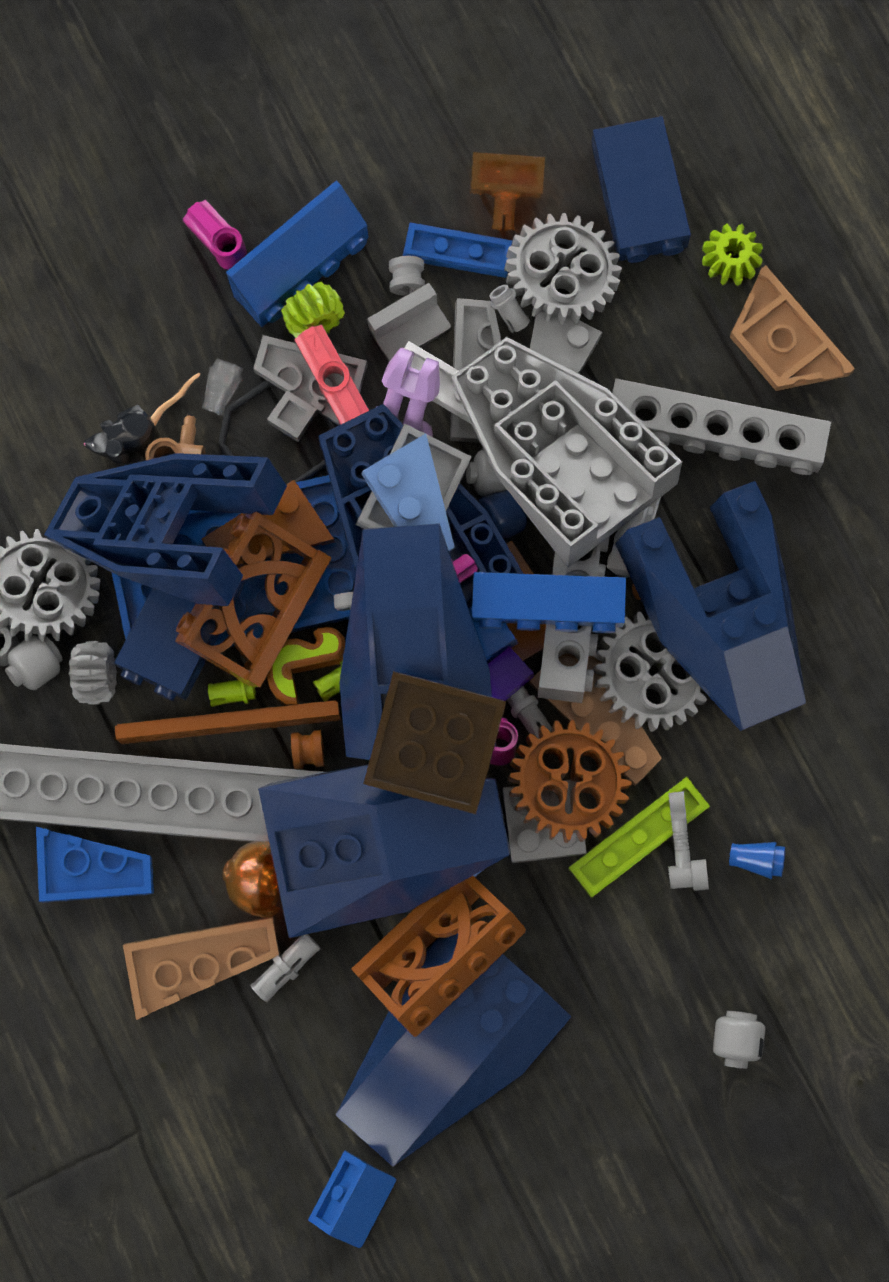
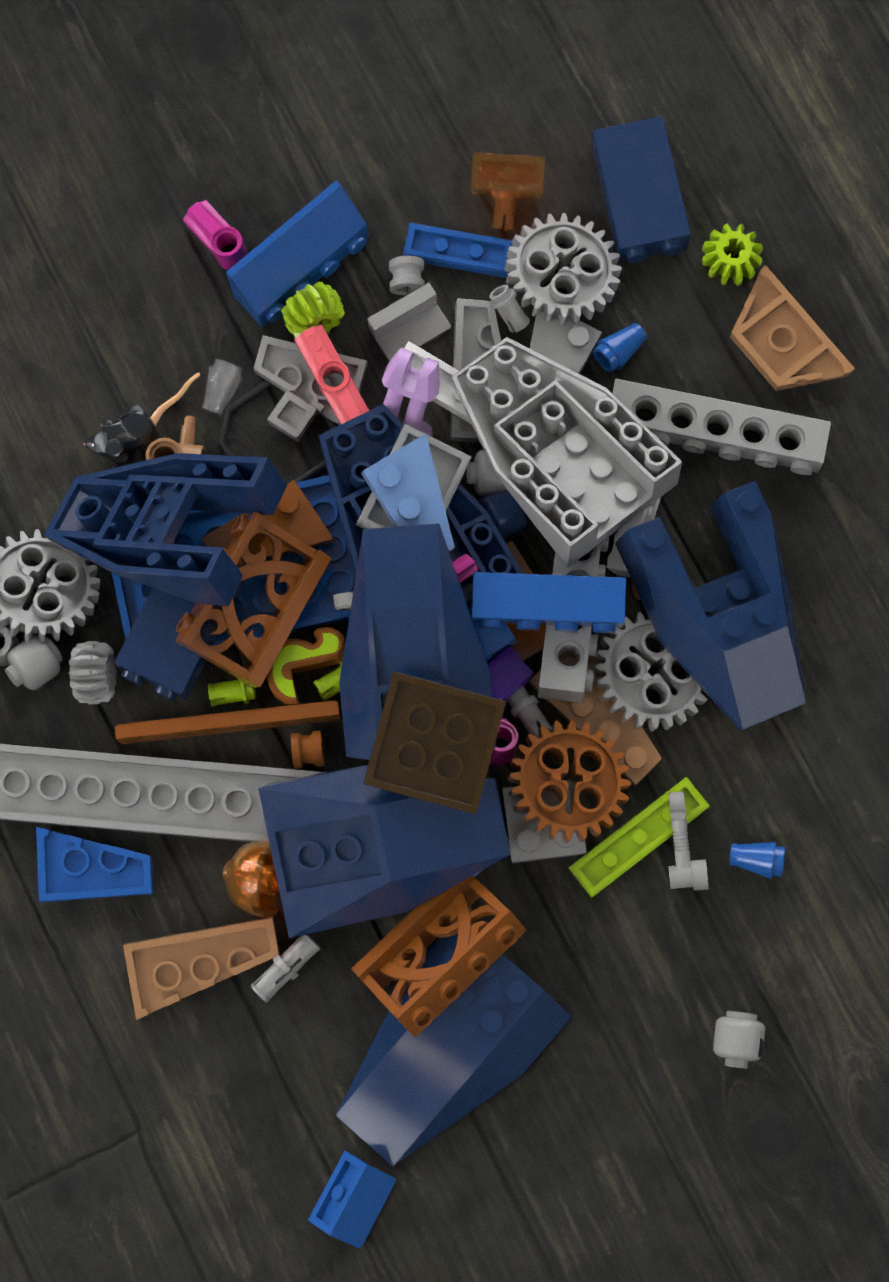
none -> blue cone [593,323,647,372]

